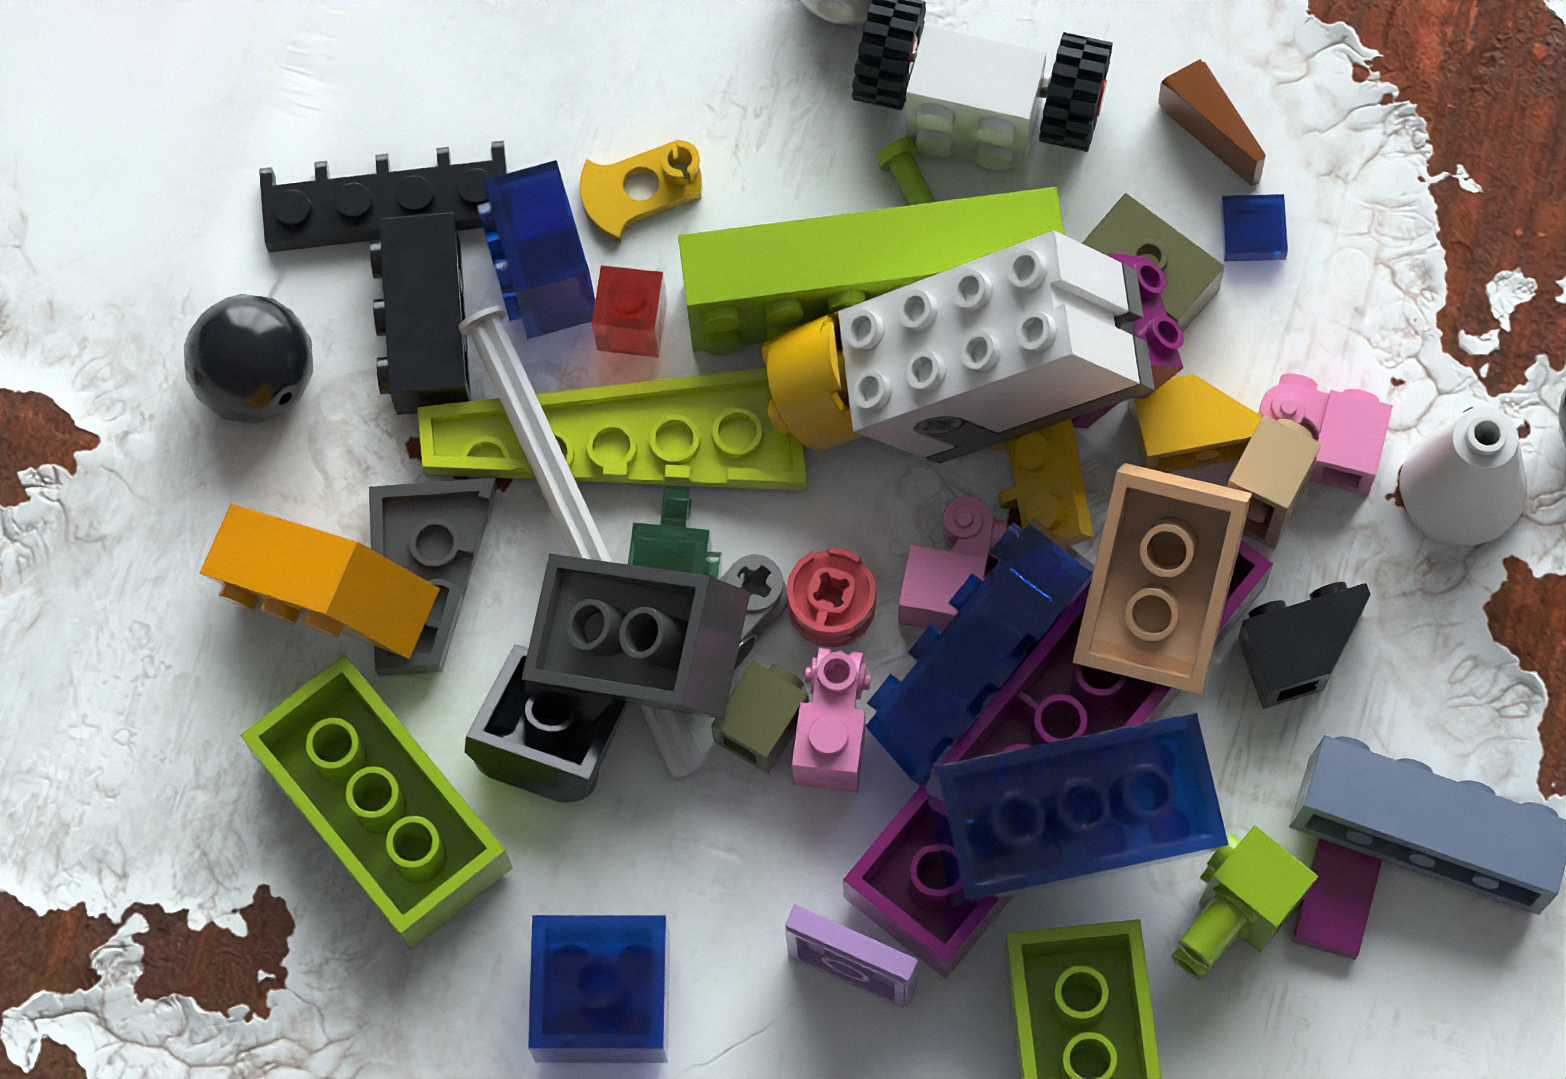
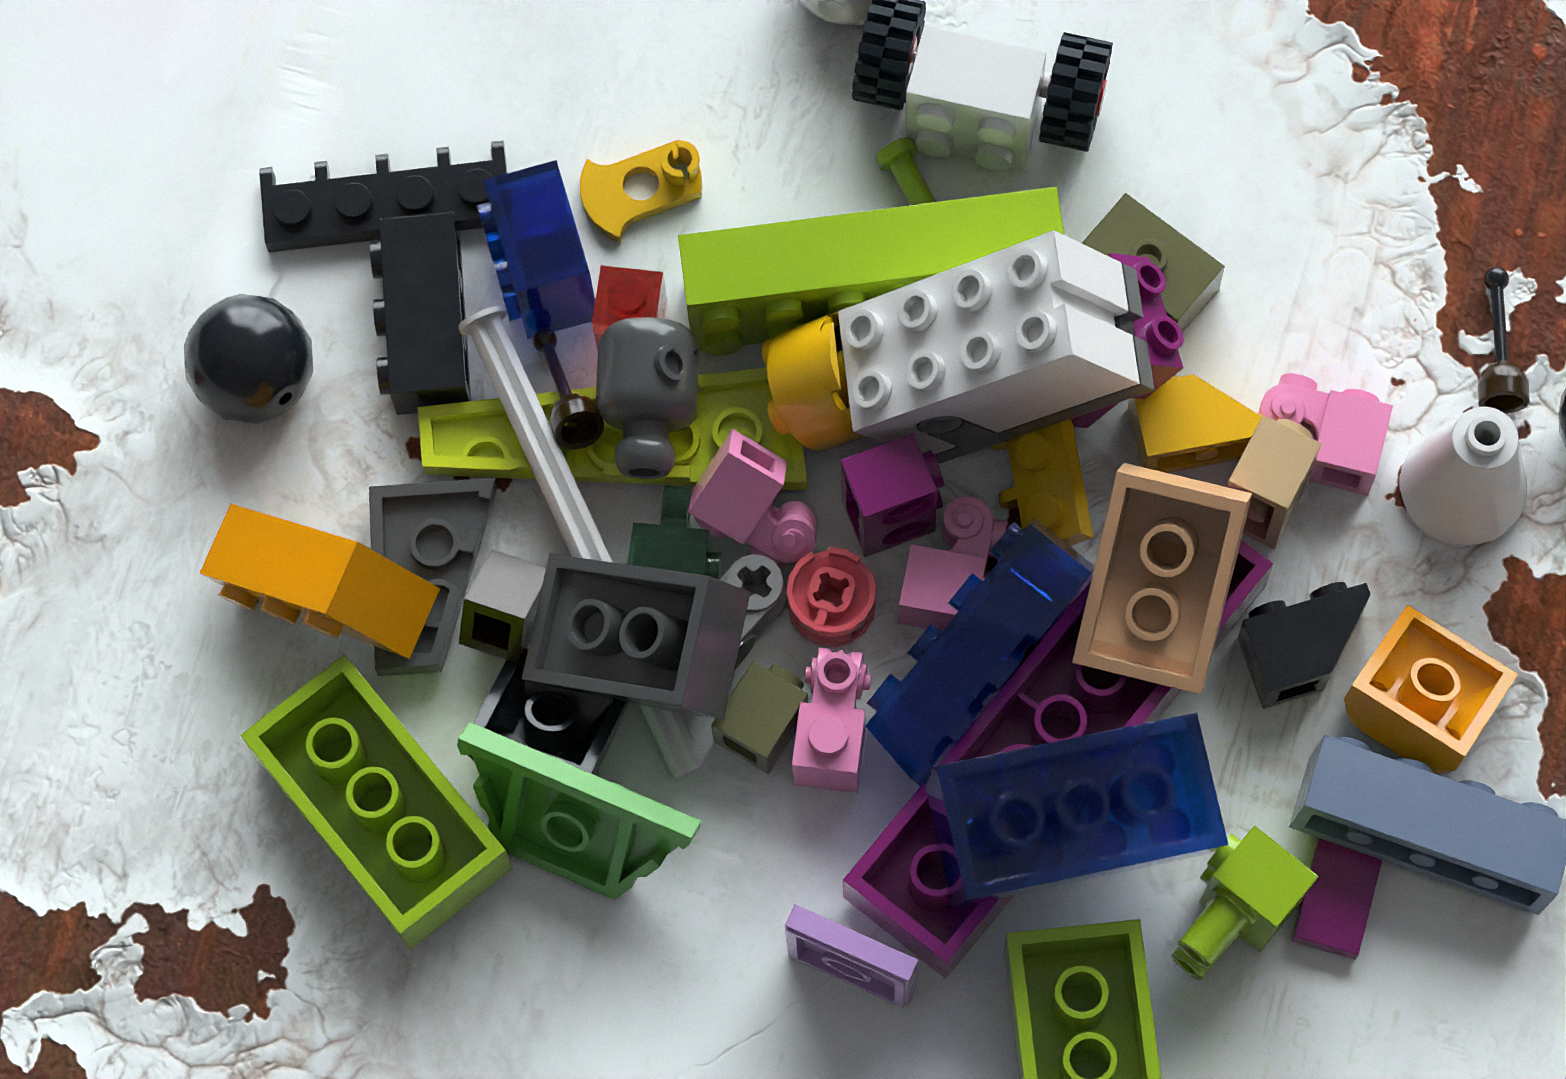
clear blue brick [528,915,670,1063] -> none
dark orange slope [1158,59,1266,186] -> none
clear blue tile [1220,194,1288,261] -> none
none -> bright green wing [457,722,701,900]
none -> brick [458,549,546,664]
none -> dark brown hinge [532,328,604,450]
none -> dark grey piece [596,317,701,479]
none -> bright pink brick [688,429,817,570]
none -> magenta brick [841,433,944,558]
none -> light orange slope [1343,605,1518,774]
none -> dark brown hinge [1477,267,1530,414]

